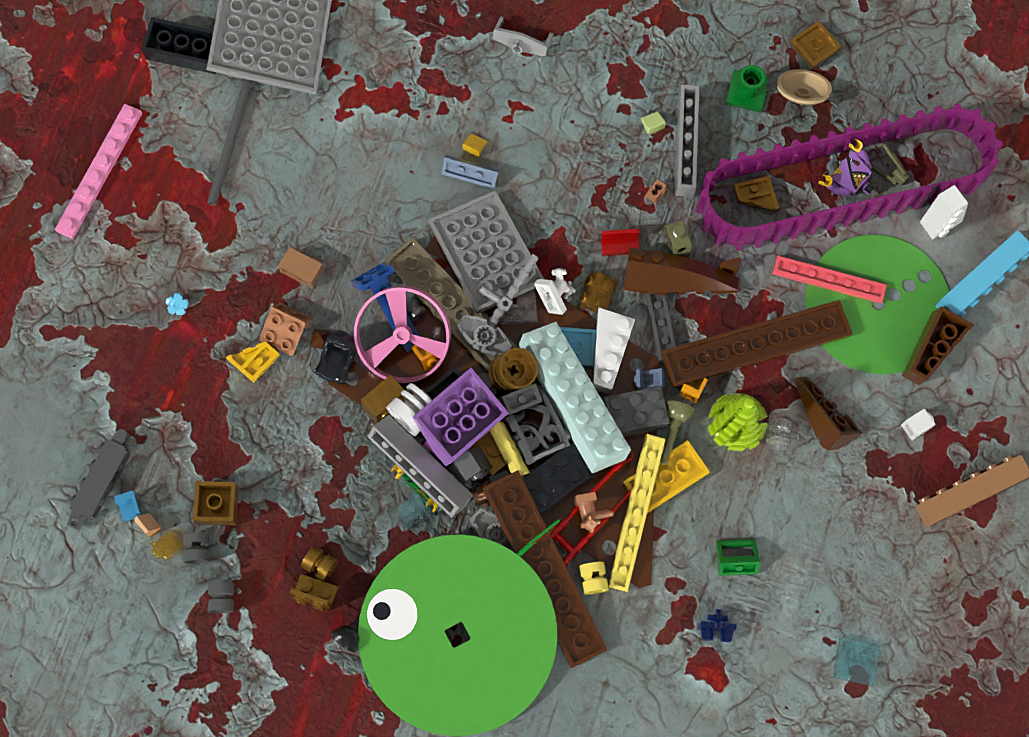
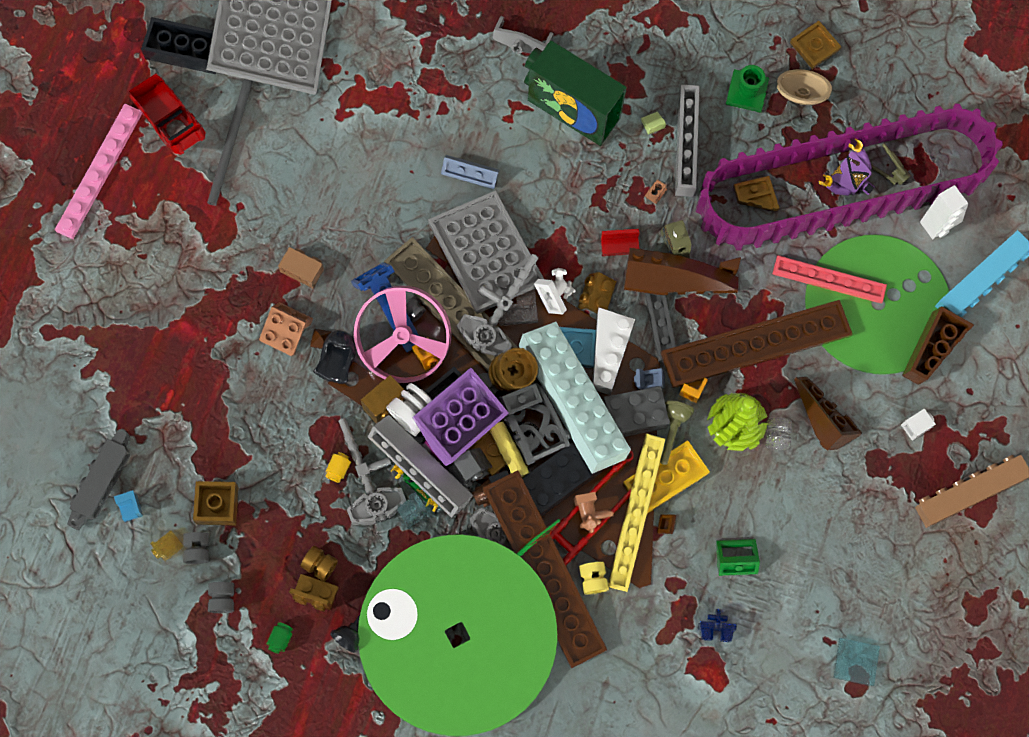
light nougat slope [135,513,161,536] -> none
medium azure plant [165,293,189,315] -> none
yellow wing [226,342,280,383] -> none
yellow slope [463,133,487,157] -> none
none -> red piece [129,73,206,155]
none -> green brick [266,622,293,654]
none -> yellow brick [325,452,351,483]
none -> light grey bar [339,418,407,525]
none -> dark green brick [524,40,627,146]
none -> reddish brown slope [657,514,676,534]

